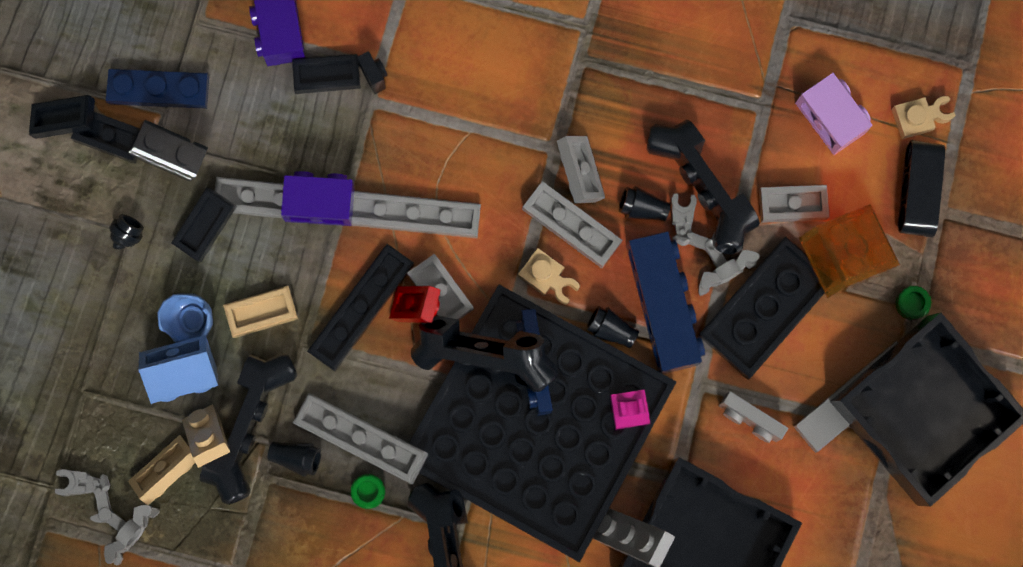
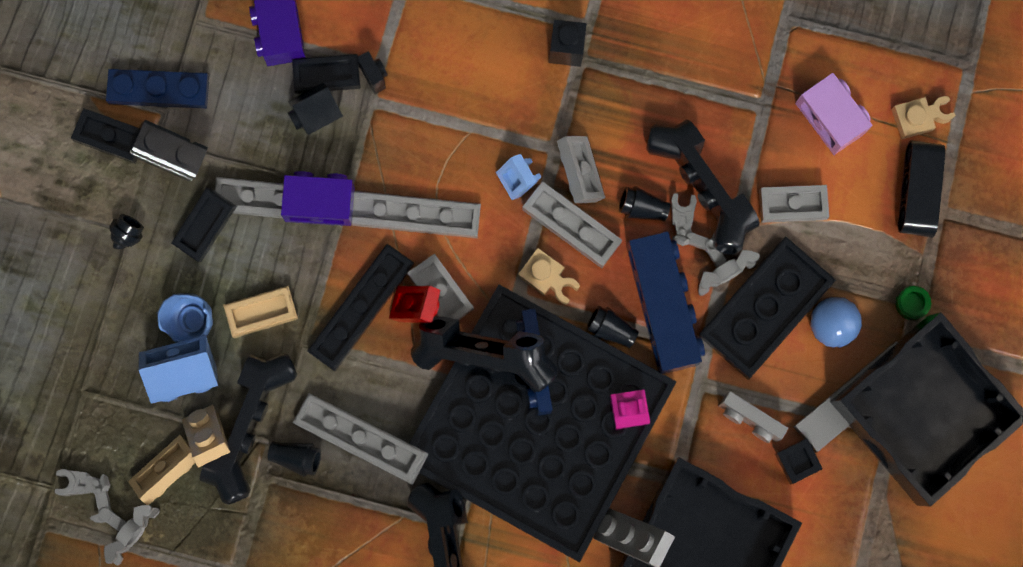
black tile [29,95,95,139] -> none
green tile [351,474,386,509] -> none
clear orange brick [799,204,900,298] -> none
none -> black brick [287,83,343,135]
none -> light blue tile [496,154,541,200]
none -> black brick [549,20,587,67]
none -> black plate [775,439,823,485]
none -> medium blue hair [810,297,862,348]

